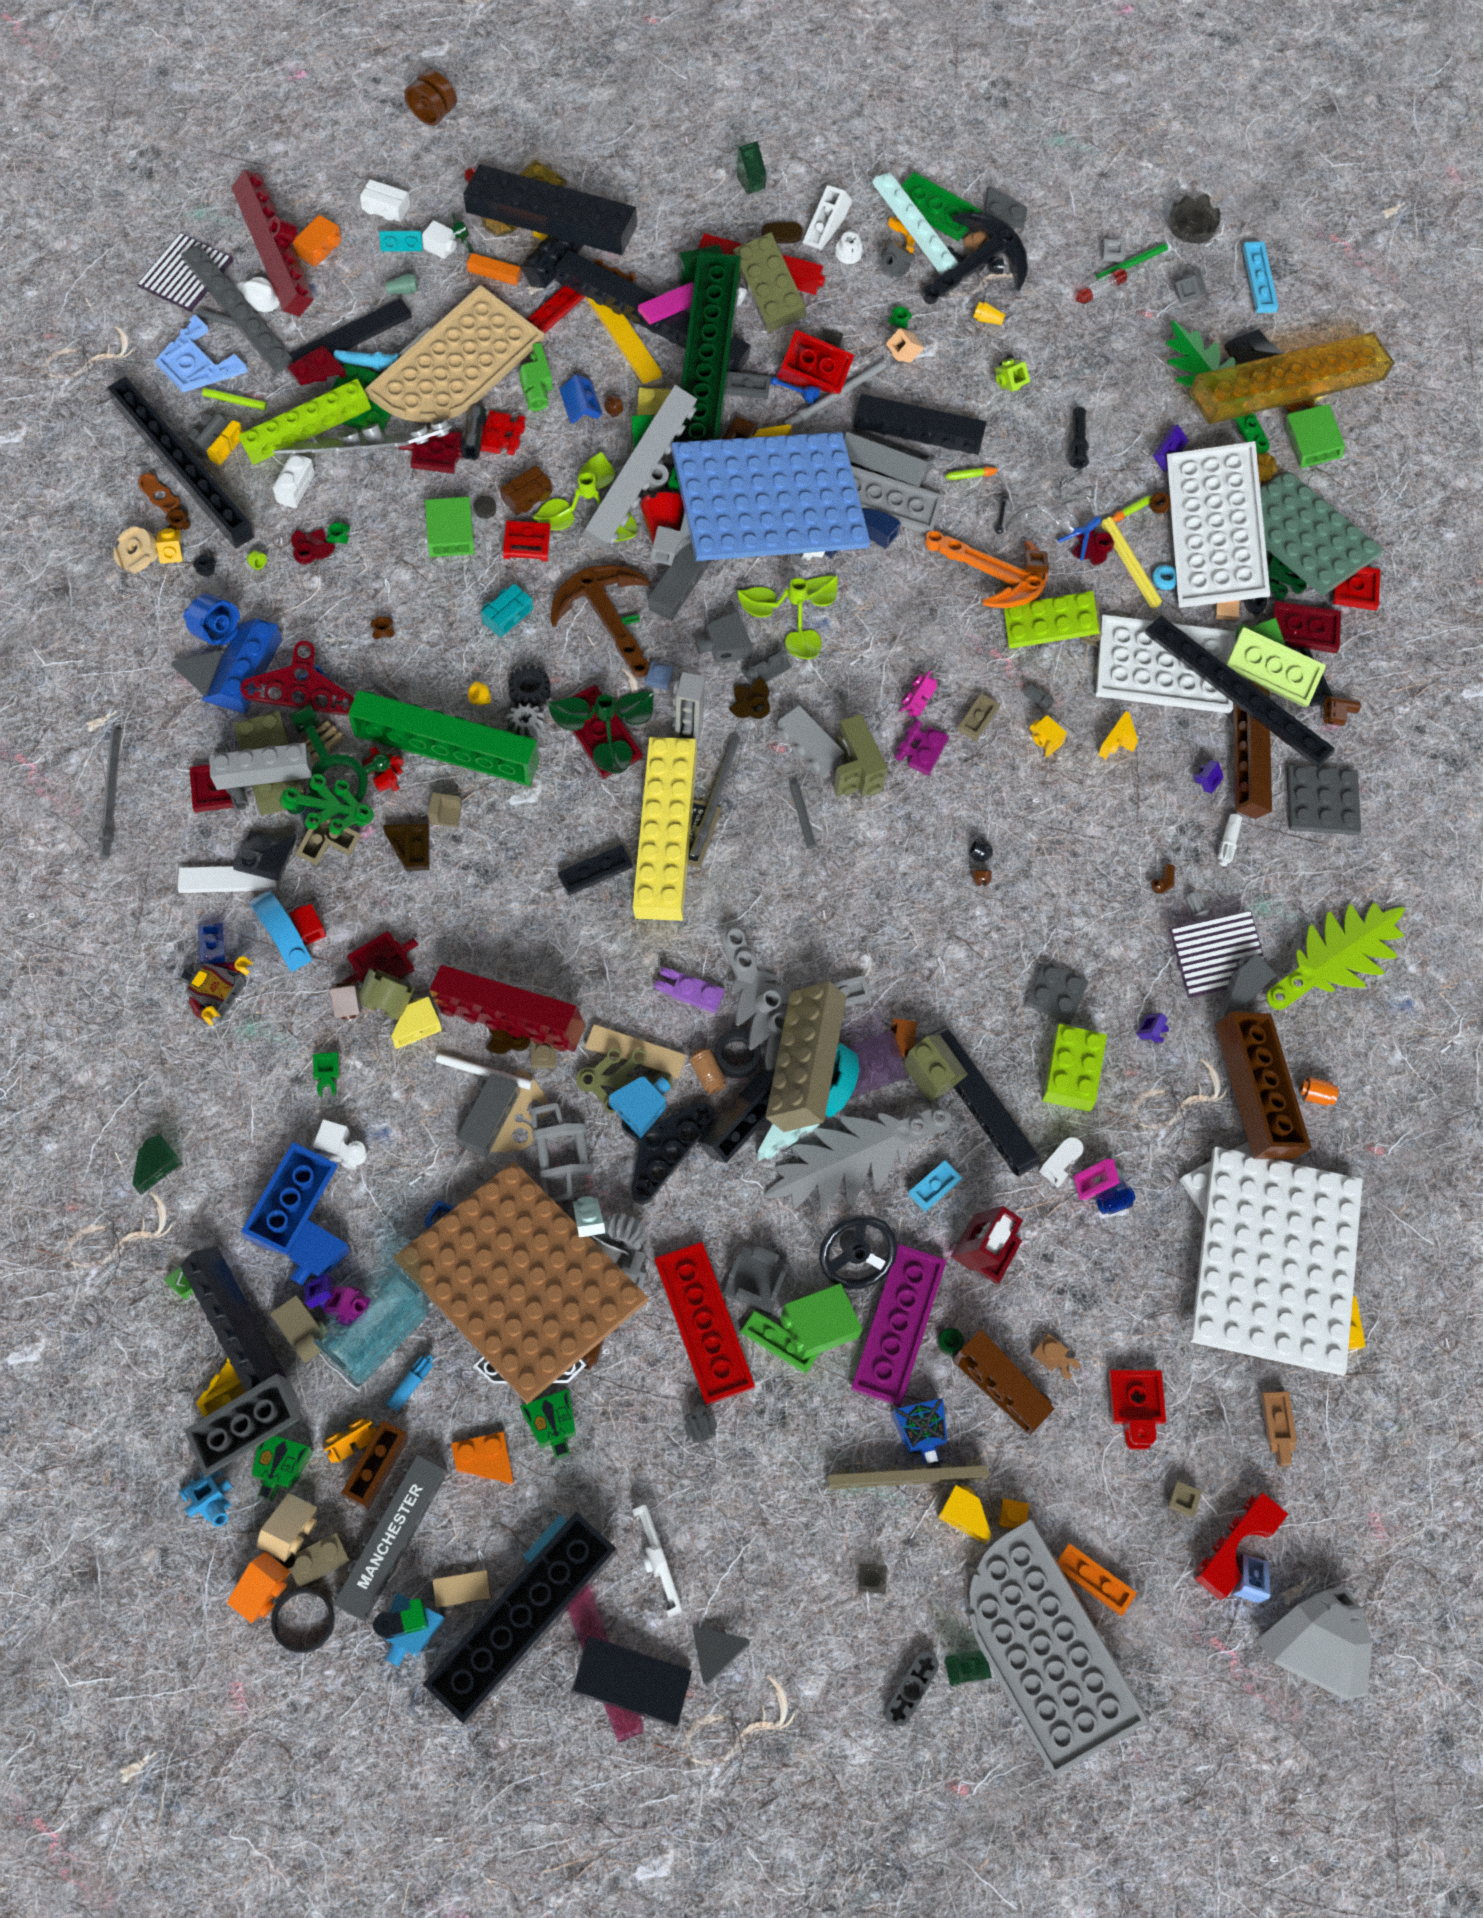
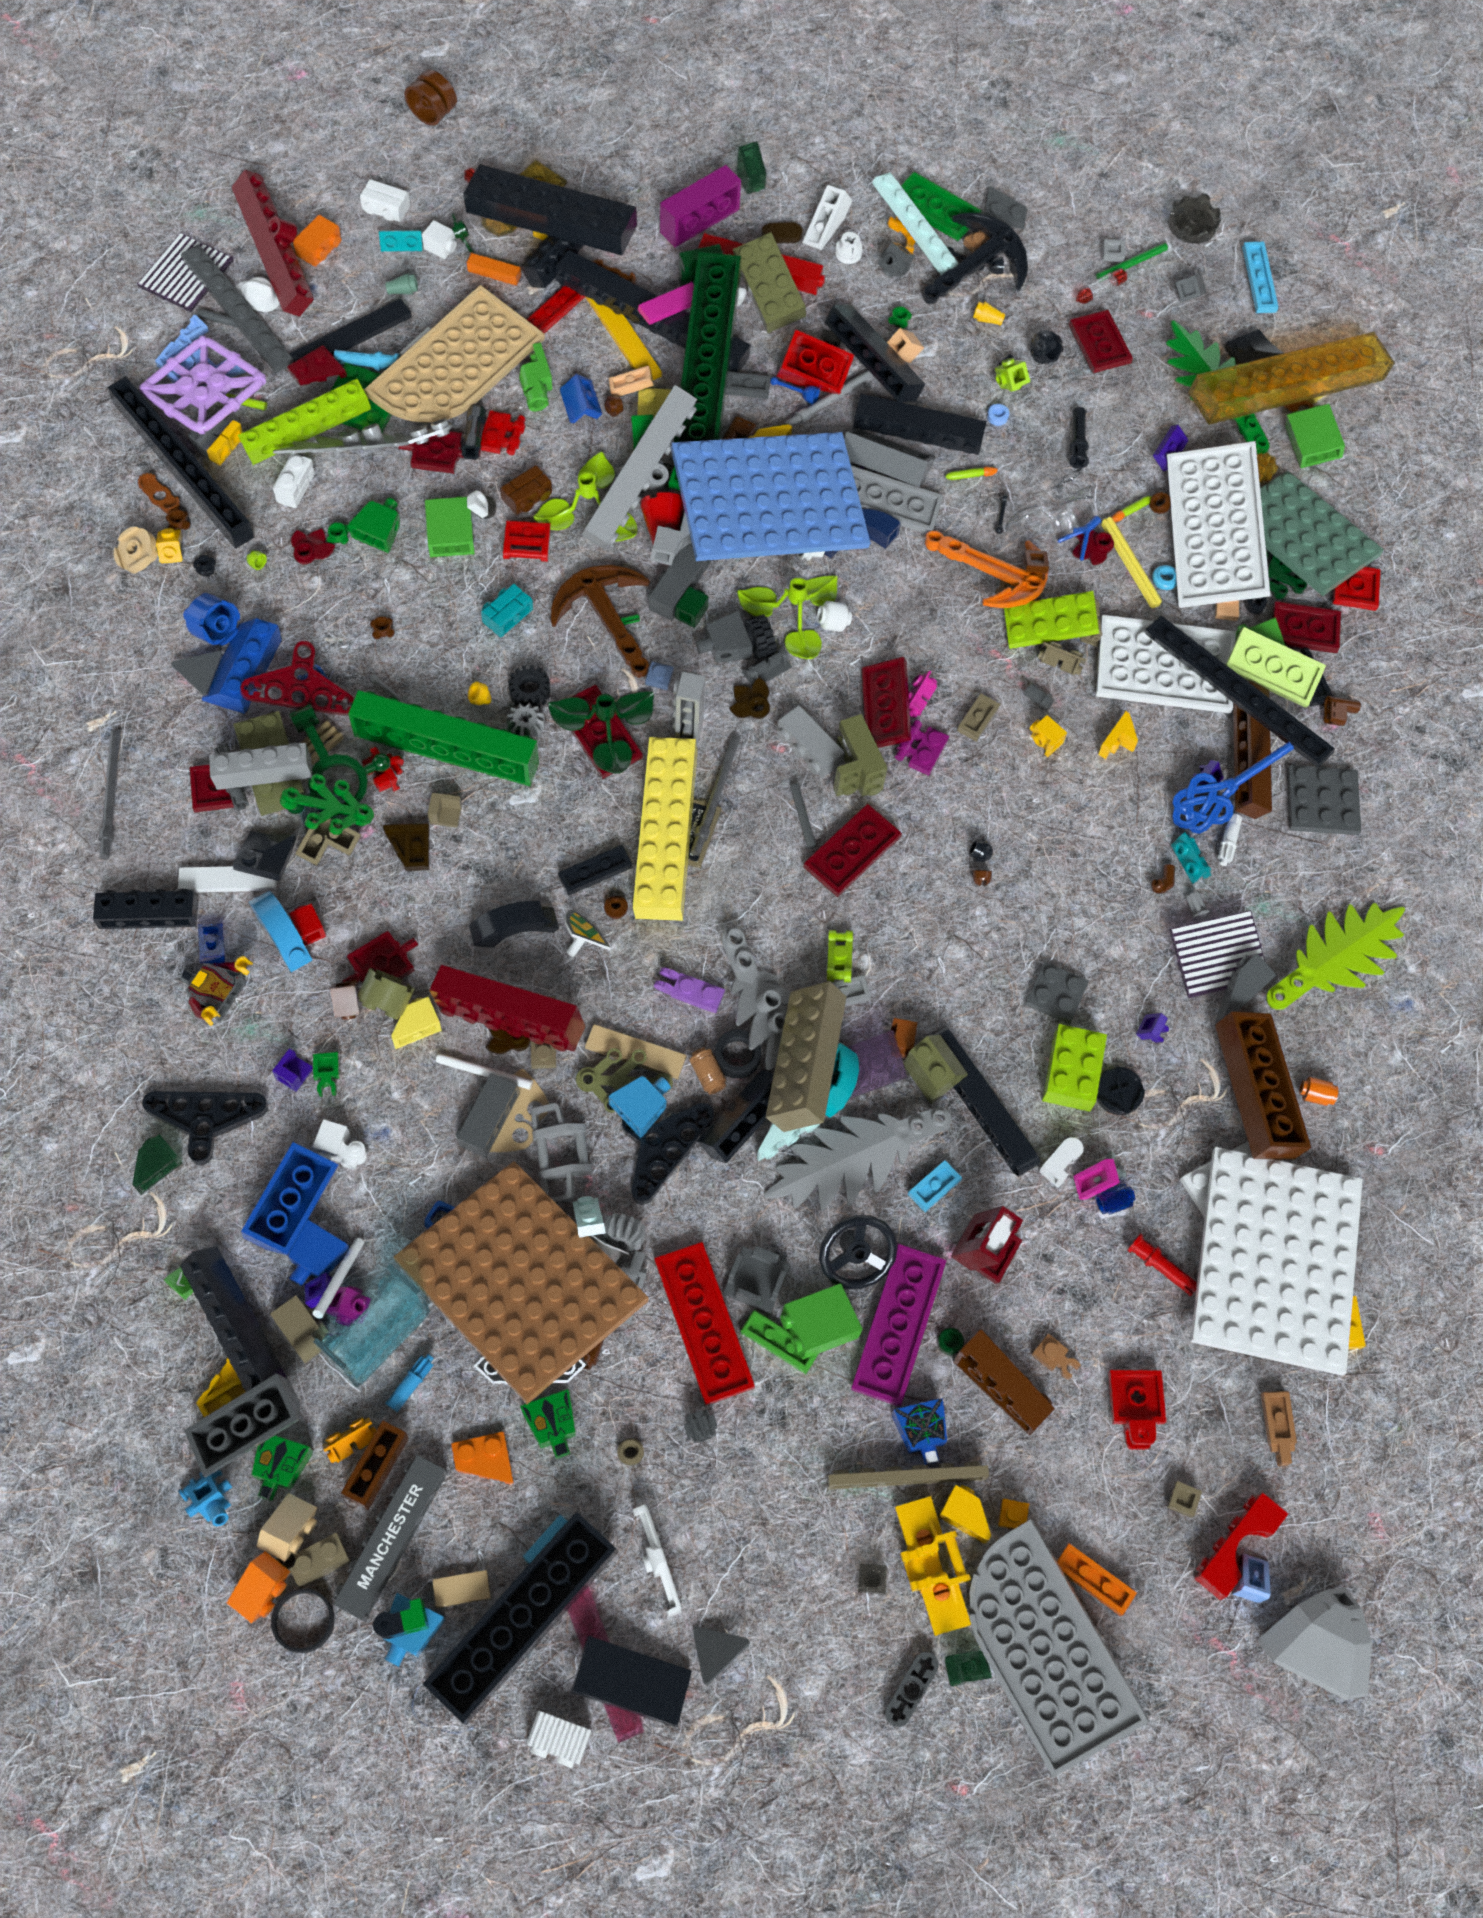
none -> black brick [93,888,198,929]
none -> lavender plate [139,335,266,434]
none -> black beam [142,1091,268,1165]
none -> dark purple panel [272,1048,313,1092]
none -> white bar [313,1238,364,1318]
none -> green torso [348,498,400,553]
none -> white tile [467,490,488,518]
none -> black arch [469,901,559,948]
none -> white brick [526,1711,592,1768]
none -> shield [564,909,611,957]
none -> reddish brown plate [604,896,628,919]
none -> light nougat plate [609,366,654,397]
none -> dark tan plate [617,1438,644,1466]
none -> magenta brick [660,165,741,248]
none -> dark green brick [675,587,709,628]
none -> black tyre [745,614,777,659]
none -> dark red plate [803,803,902,898]
none -> white head [817,601,852,632]
none -> black brick [824,305,925,403]
none -> lime plate [827,930,853,983]
none -> dark red tile [862,656,911,748]
none -> yellow piece [895,1496,971,1636]
none -> light blue tile [987,404,1009,426]
none -> black piece [1030,330,1064,364]
none -> dark tan hinge [1038,641,1086,676]
none -> dark red plate [1069,310,1133,373]
none -> black tile [1096,1067,1145,1116]
none -> red pin [1127,1233,1197,1297]
none -> teal hinge [1171,832,1212,884]
none -> blue piece [1172,742,1294,834]

